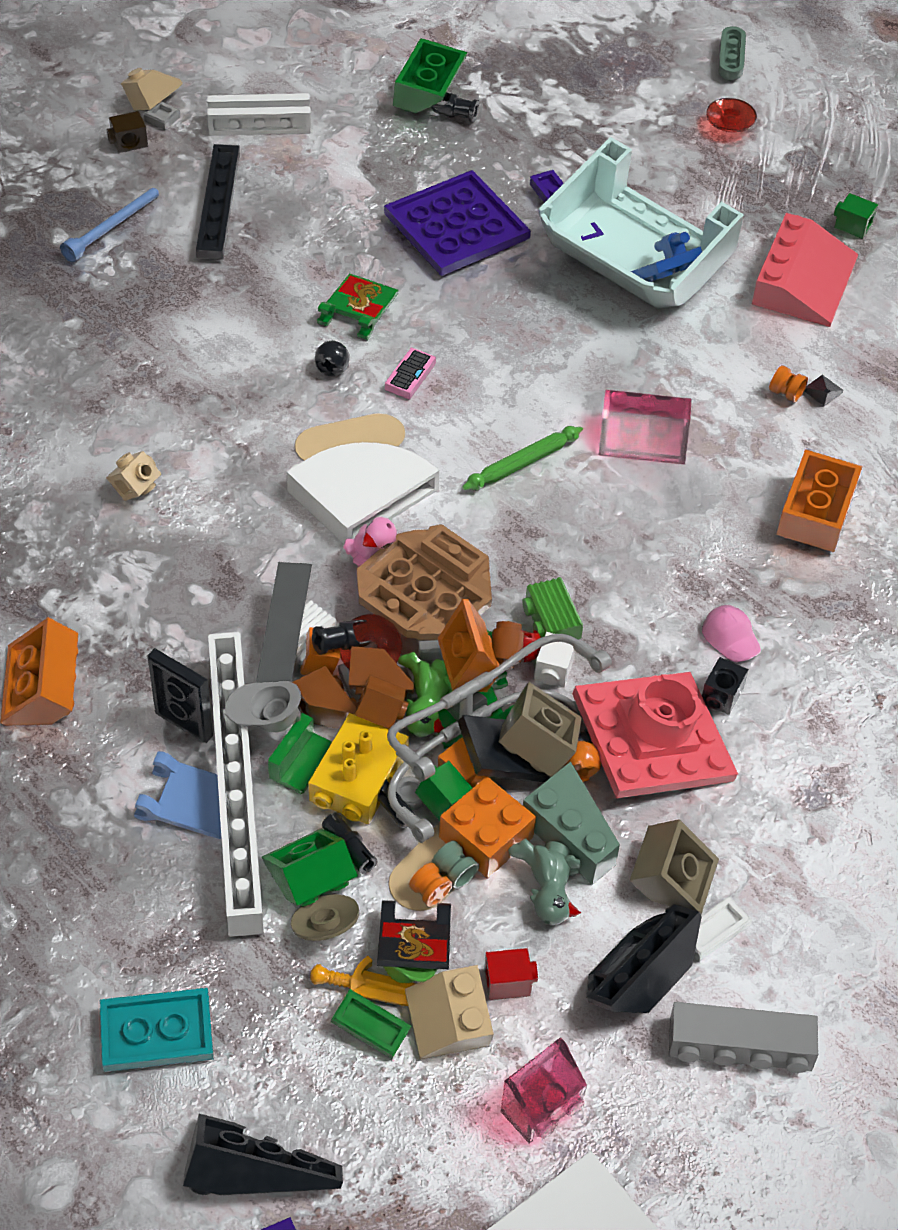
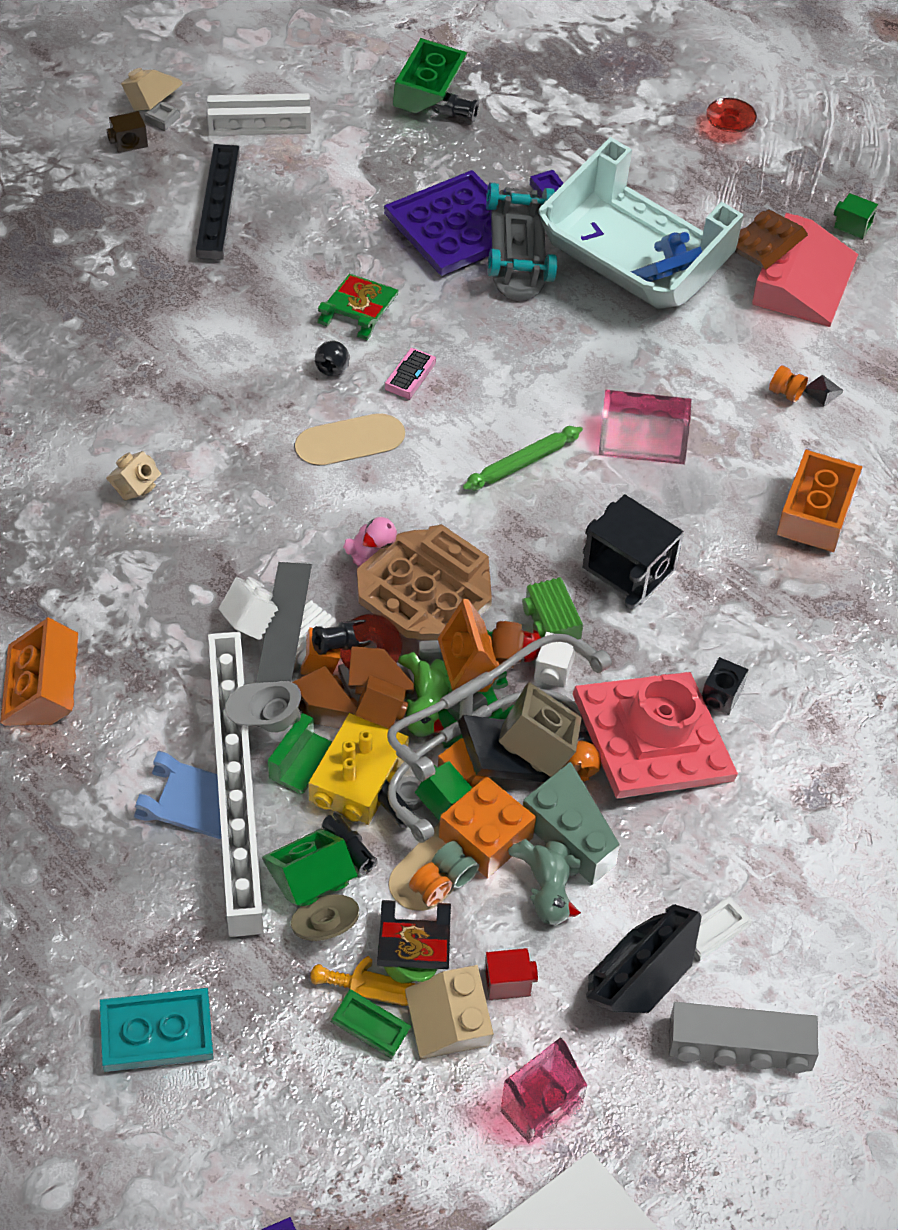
medium blue piece [60,188,159,263] -> none
black tile [147,648,213,743] -> none
black wedge [183,1113,343,1195] -> none
white brick [287,442,440,544] -> none
dark tan slope [629,819,719,914] -> none
bright pink piece [702,605,761,662] -> none
sand green plate [718,26,746,81] -> none
none -> white brick [218,577,278,640]
none -> dark grey piece [486,182,557,301]
none -> black container [582,494,684,609]
none -> dark orange plate [735,209,808,270]

